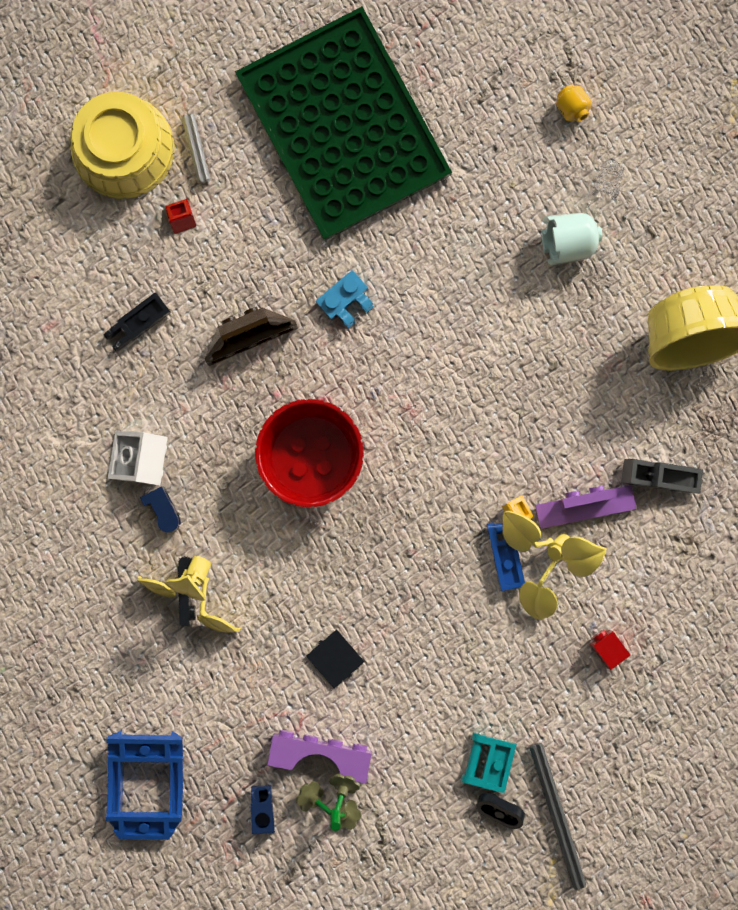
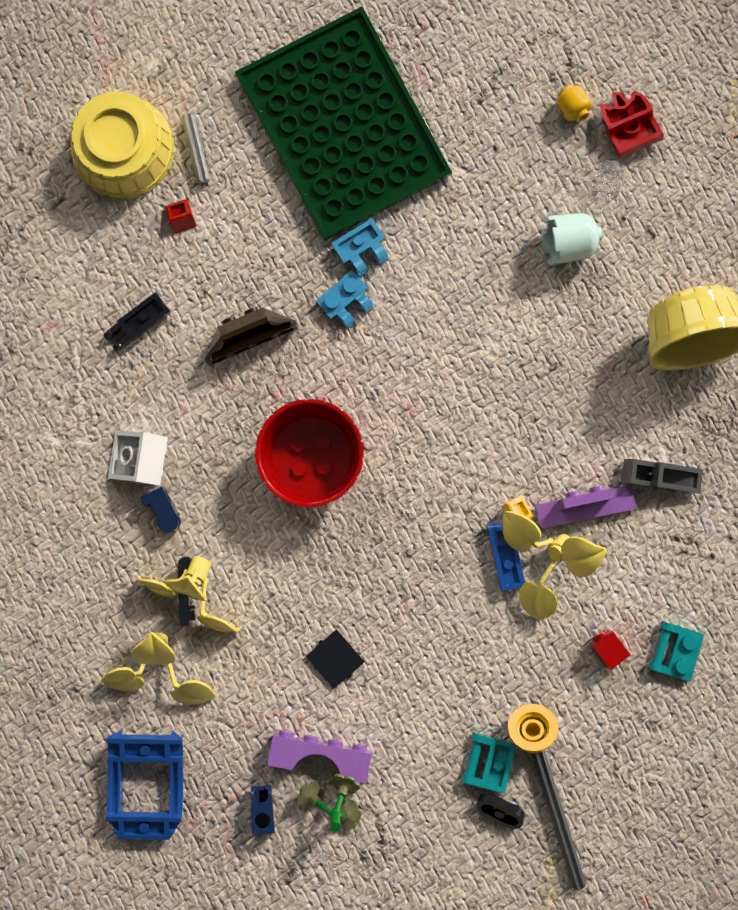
none -> light yellow plant [101,632,216,705]
none -> dark azure plate [331,218,388,277]
none -> yellow piece [508,704,558,754]
none -> red plate [600,91,664,158]
none -> teal plate [648,621,705,682]

